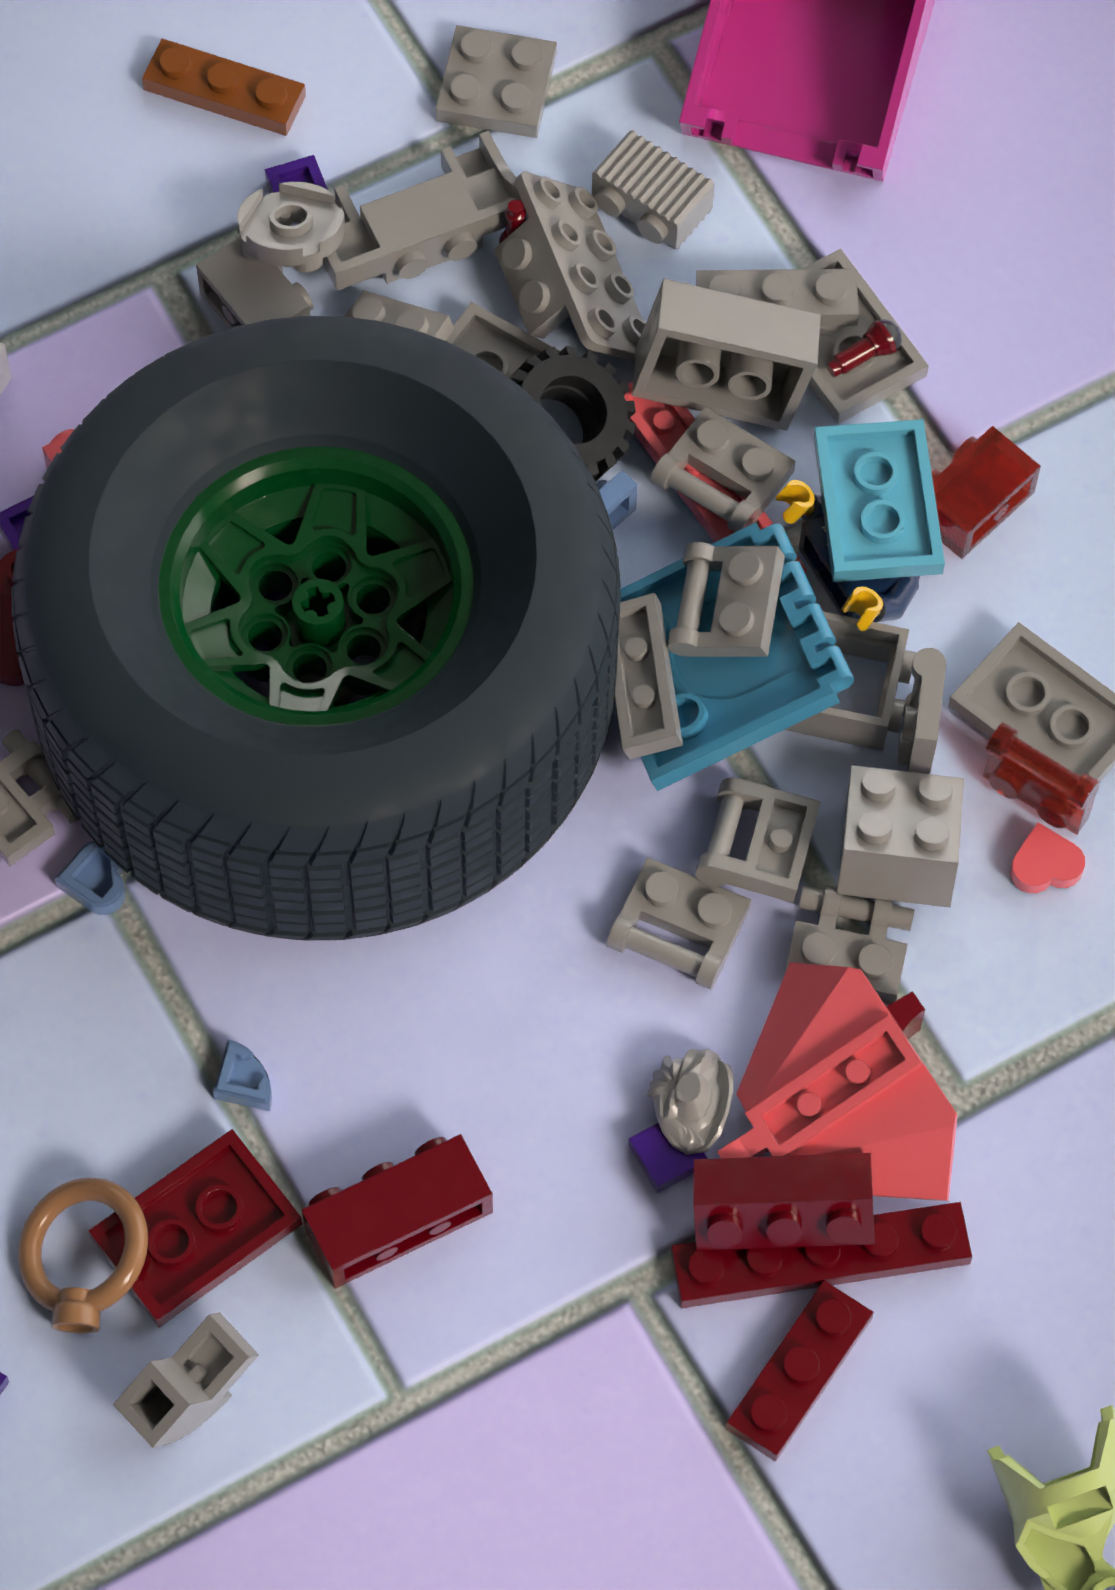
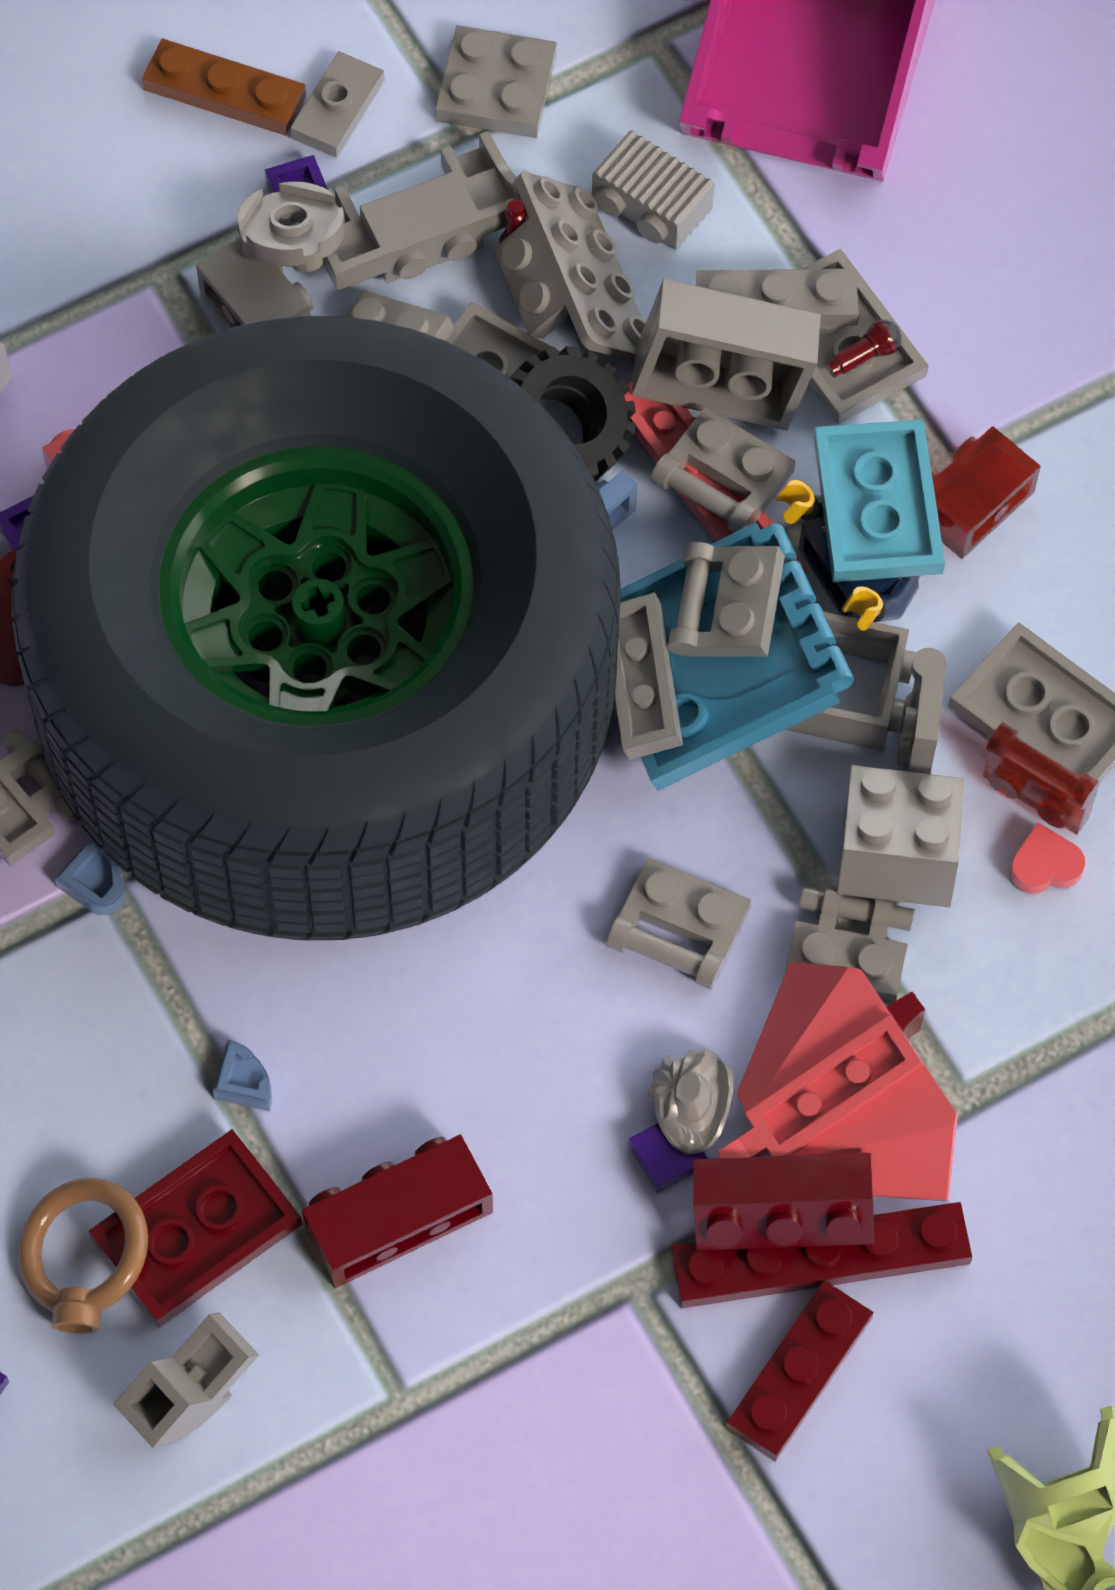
light grey plate [695,777,821,903] -> none
none -> light grey plate [290,51,385,158]

